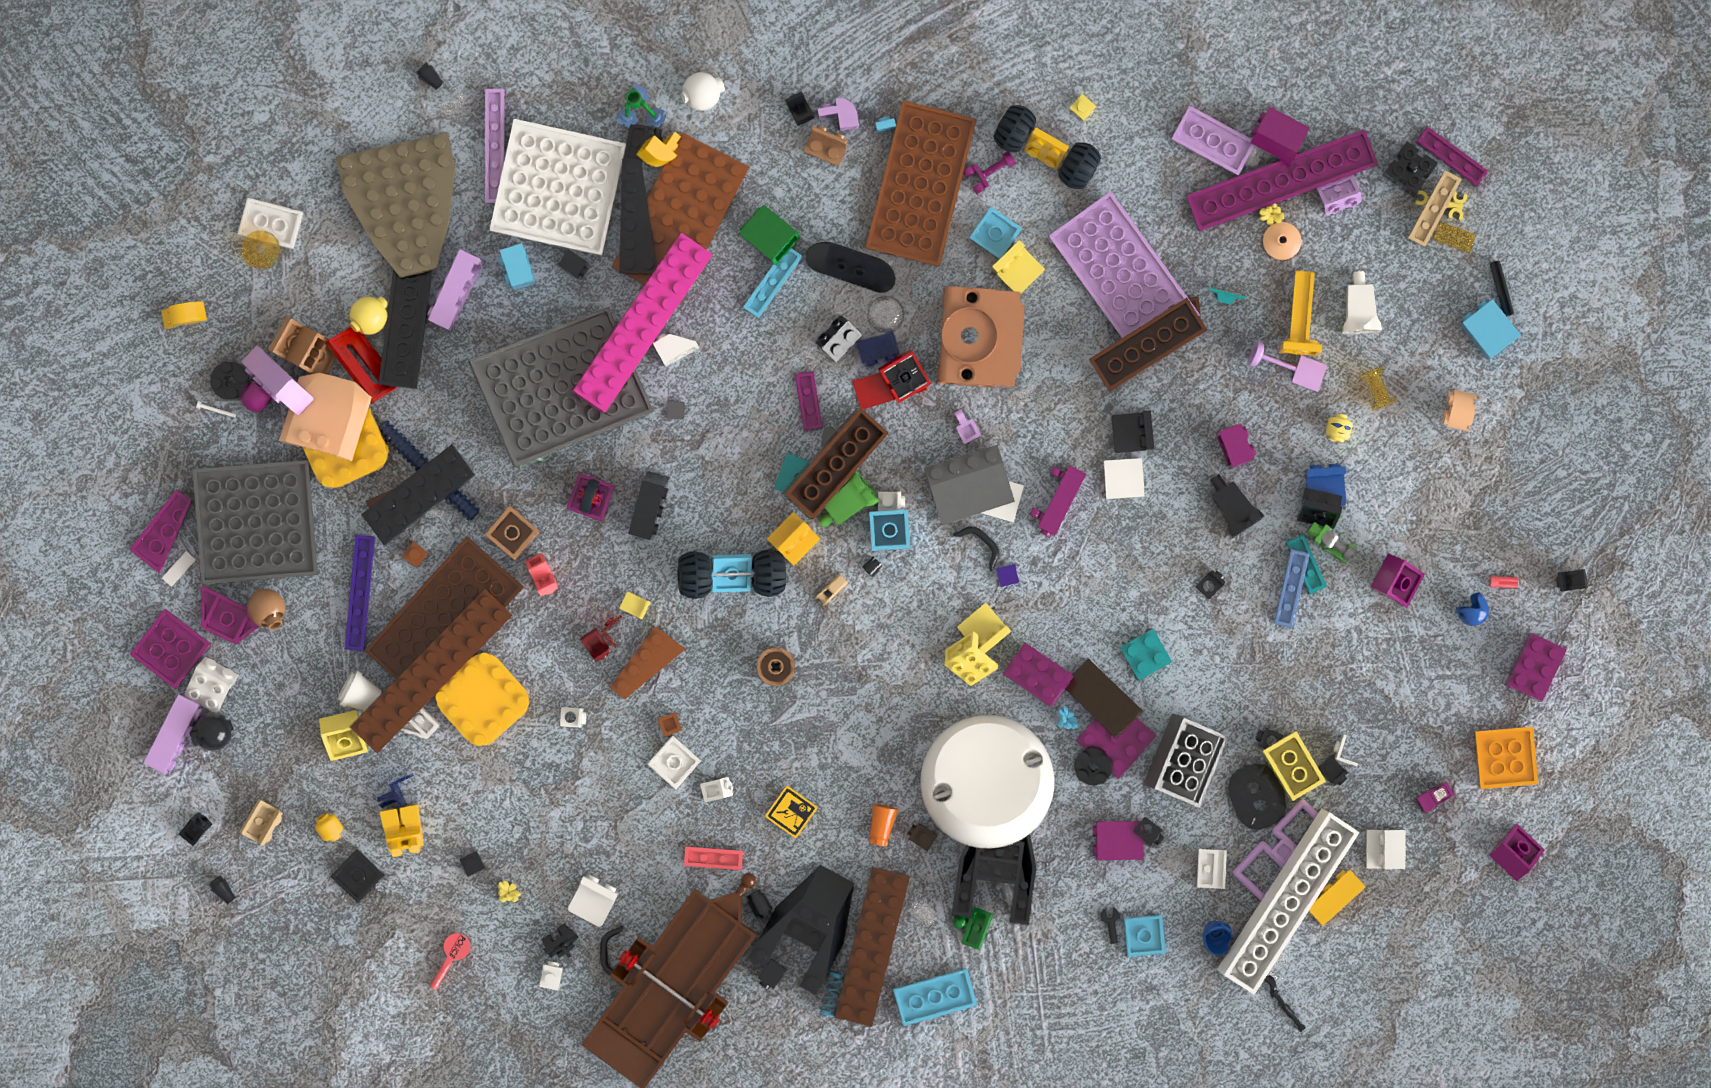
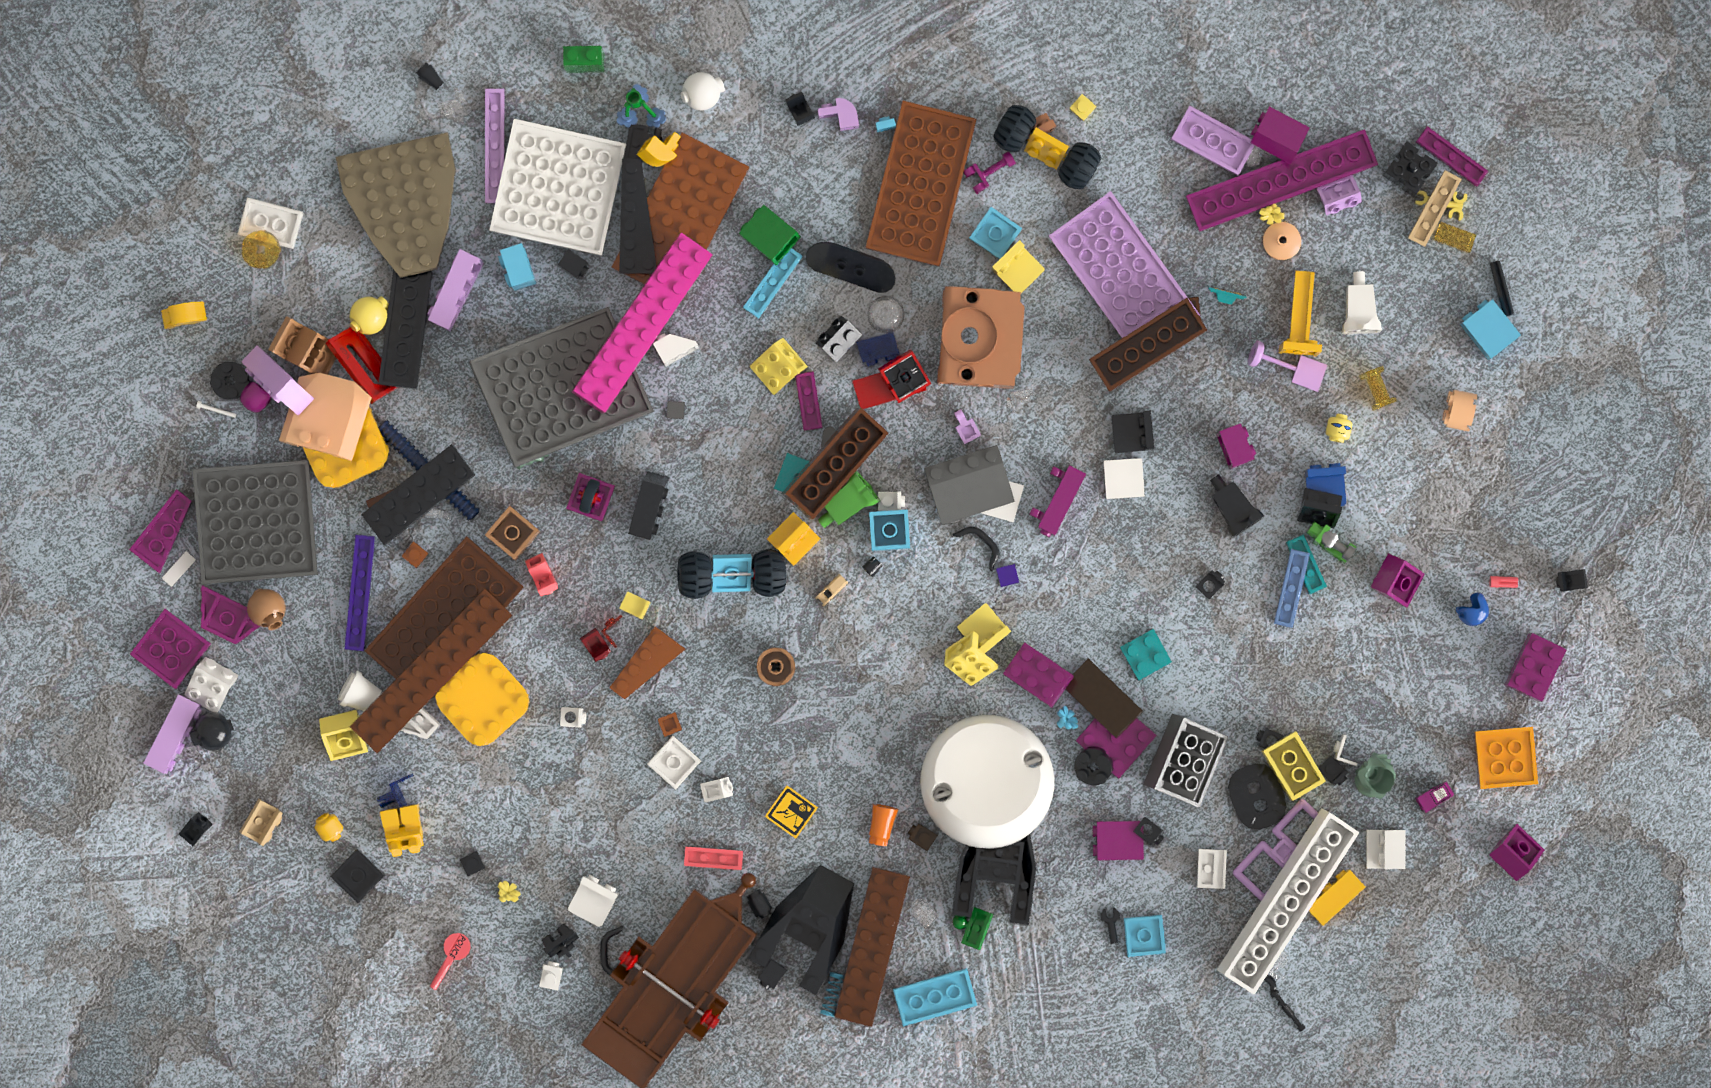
black cone [209,875,236,904] -> none
medium nougat bracket [803,125,848,167] -> none
blue helmet [1203,921,1233,955] -> none
none -> green brick [563,46,605,73]
none -> light yellow bracket [750,338,808,395]
none -> nougat bracket [1033,113,1056,134]
none -> sand green hair [1355,752,1396,799]

